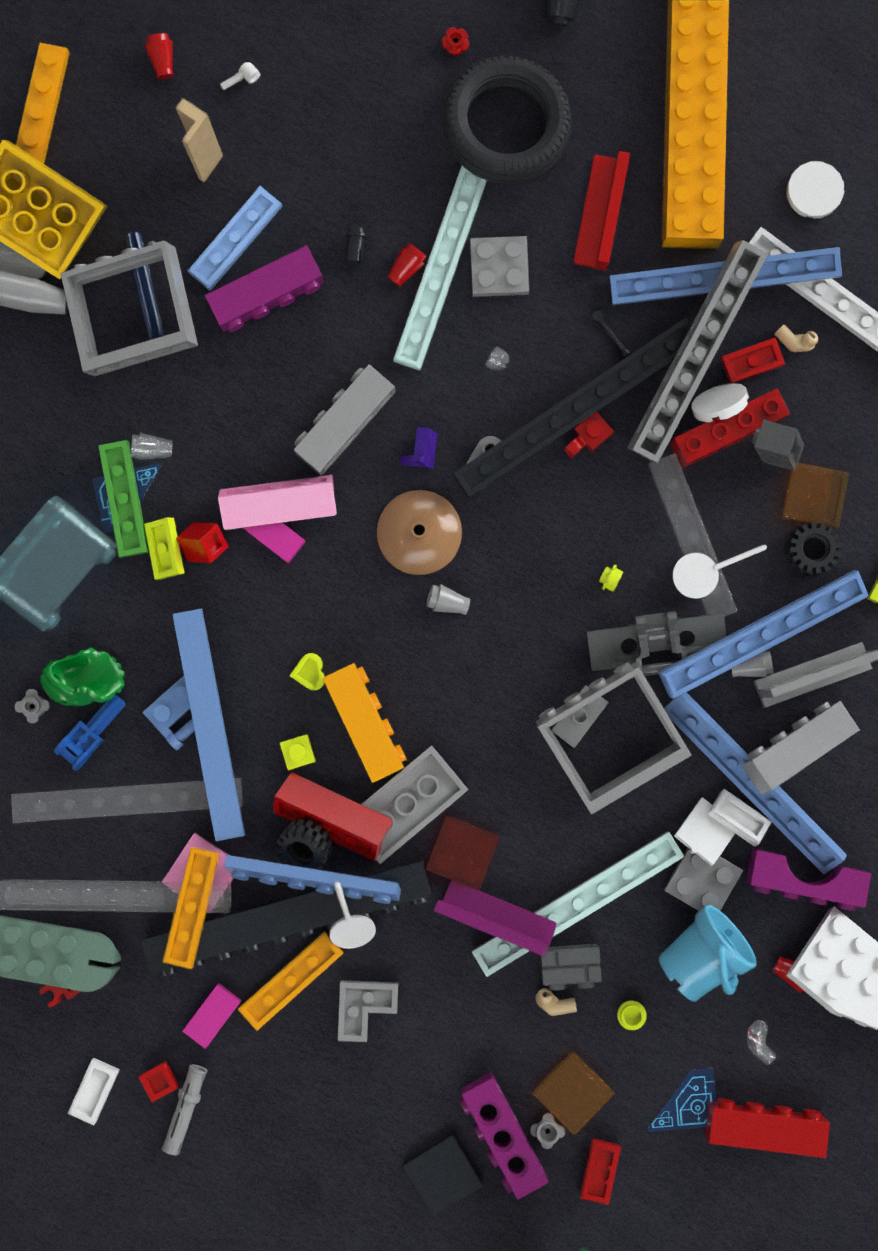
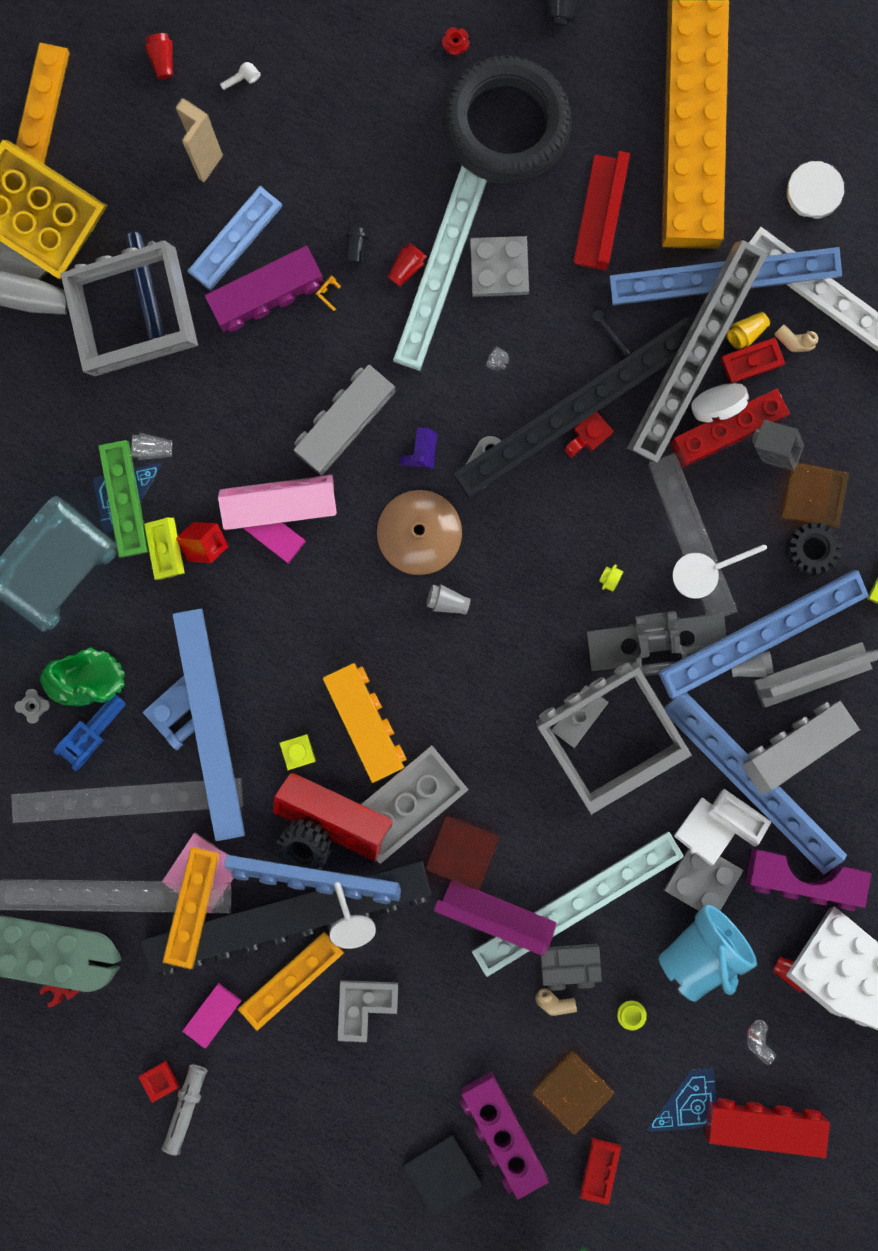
white tile [68,1058,120,1125] -> none
neon yellow tile [290,653,325,690] -> none
light grey plate [530,1113,565,1149] -> none
none -> light orange piece [315,276,341,311]
none -> yellow cone [727,312,770,350]

